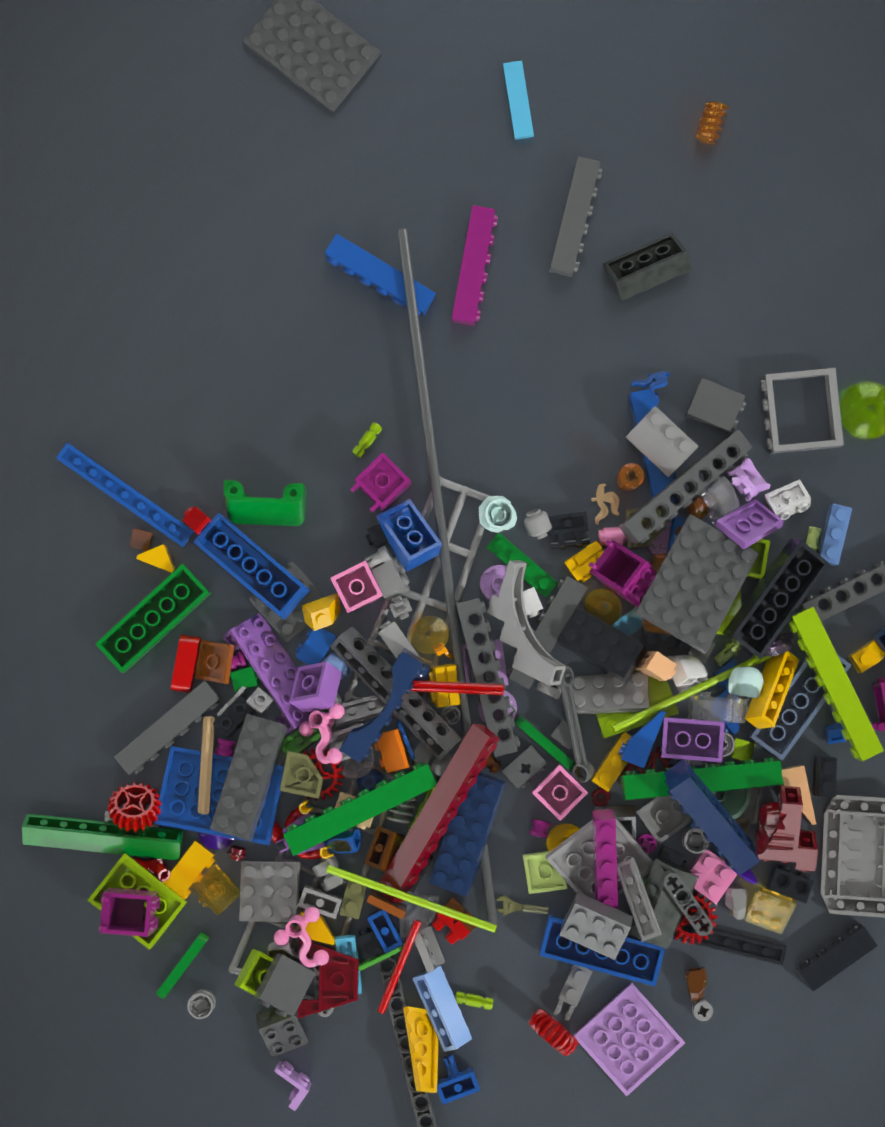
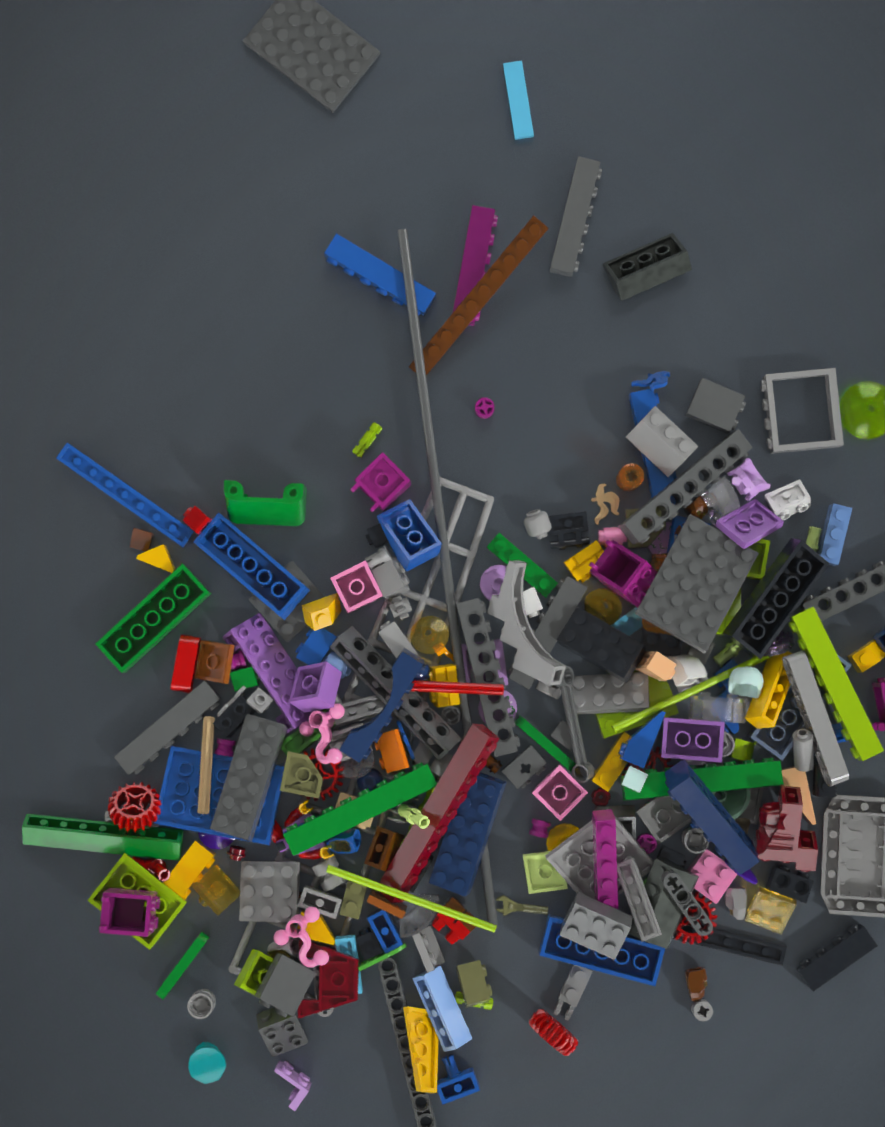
red piece [377,919,422,1014] -> none
light aqua hat [479,496,517,533] -> none
lavender plate [574,982,685,1096] -> none
clear orange piece [695,101,729,145] -> none
none -> teal hat [188,1042,227,1084]
none -> yellowish green pin [398,804,430,829]
none -> reddish brown plate [409,215,549,375]
none -> olive brick [456,960,492,1008]
none -> magenta wheel [475,397,494,419]
none -> light aqua tile [621,766,648,793]
none -> light grey beam [782,650,849,787]
none -> light grey brick [792,729,814,772]

